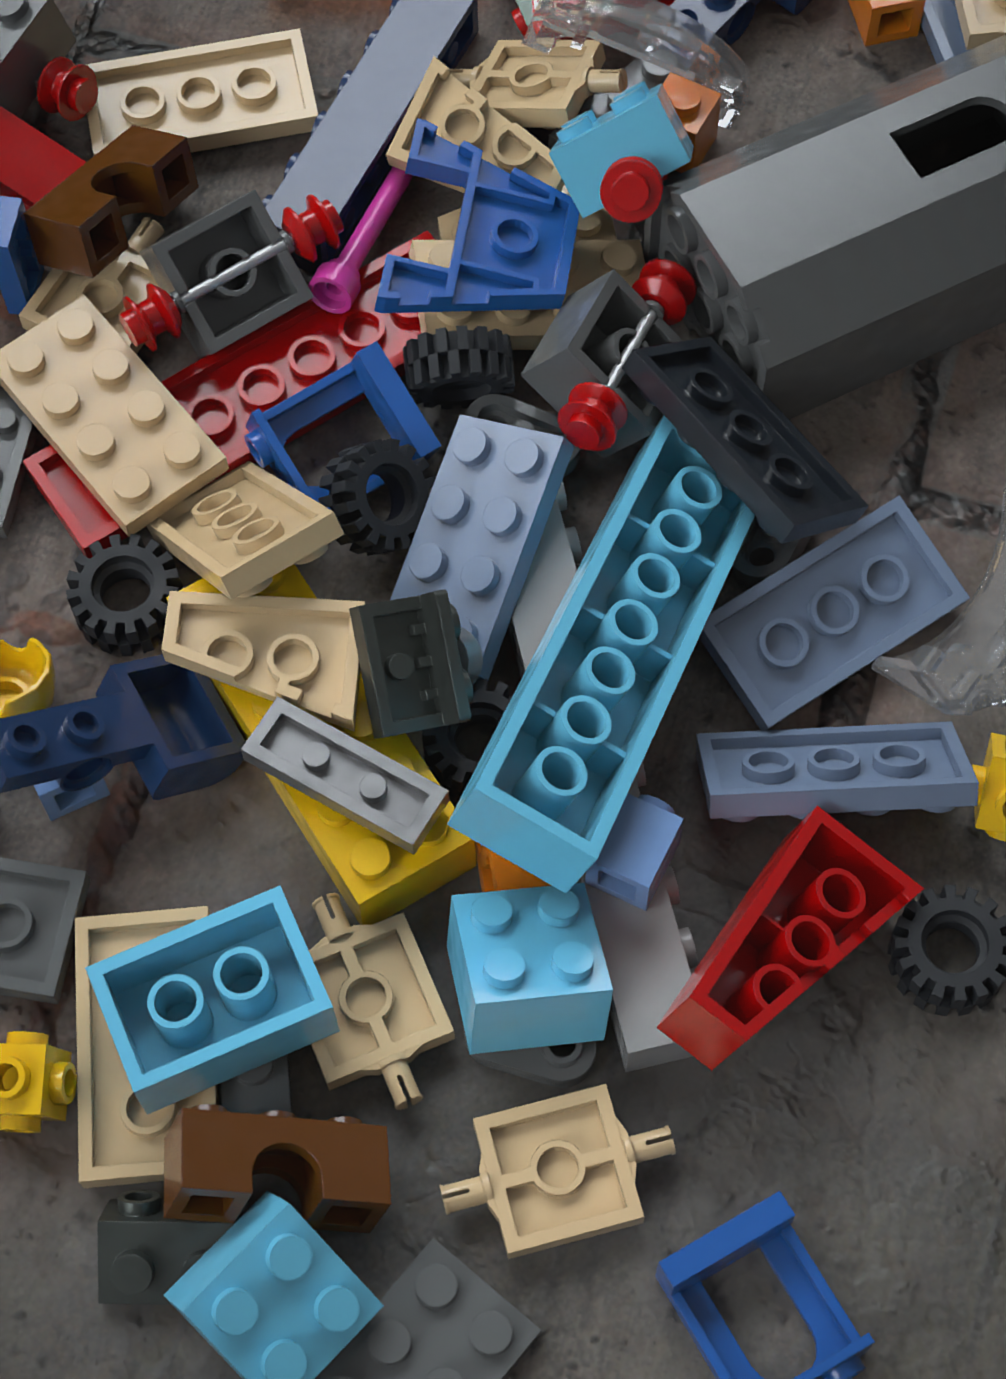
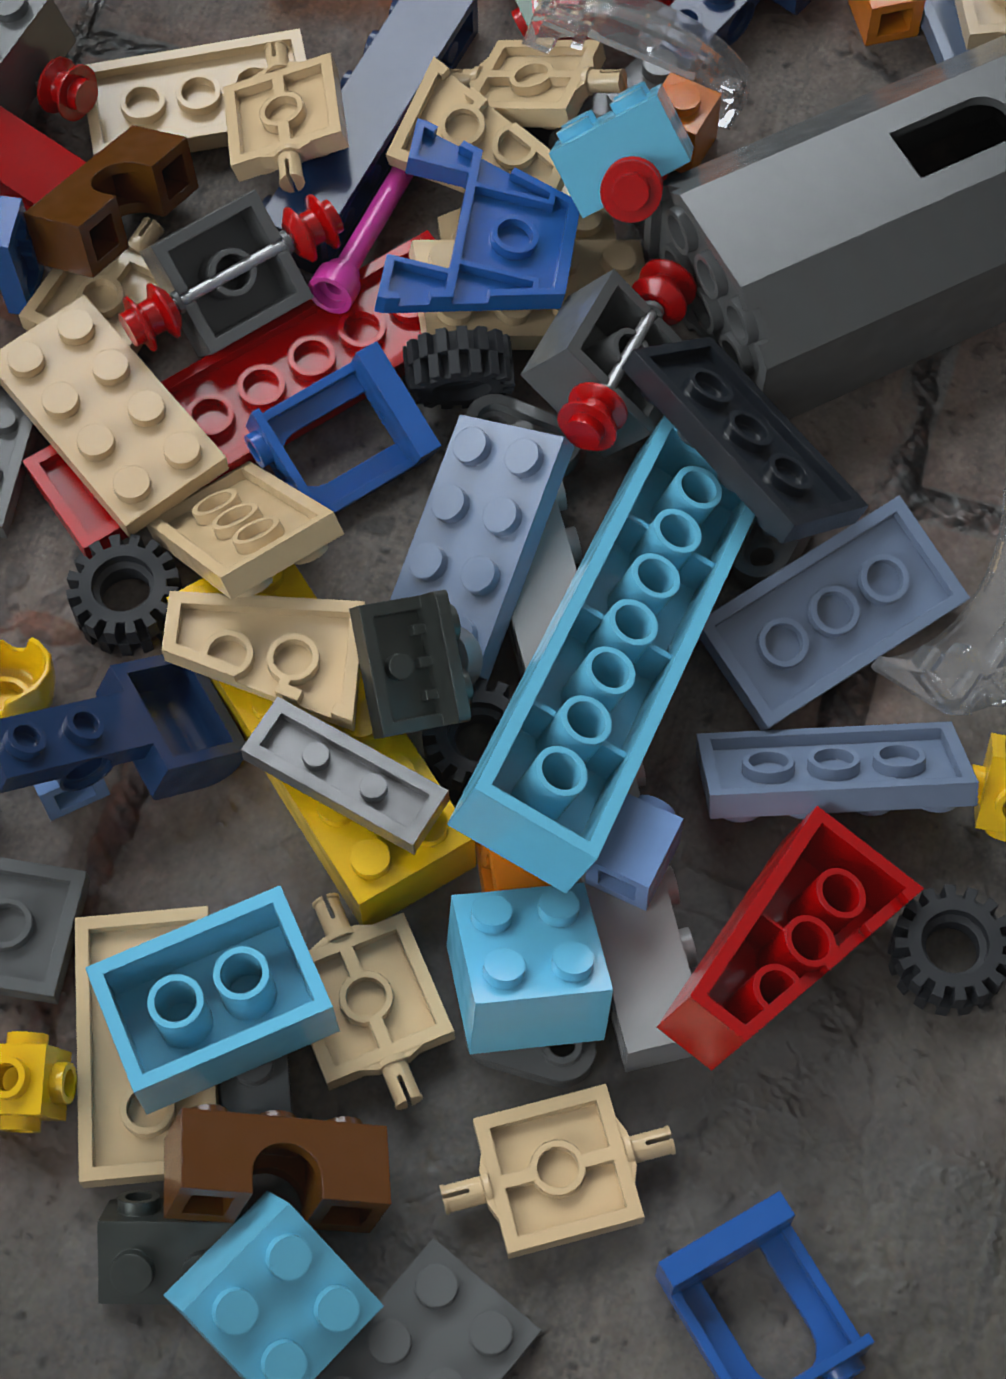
black tyre [318,438,435,556] -> none
none -> tan plate [223,40,349,193]

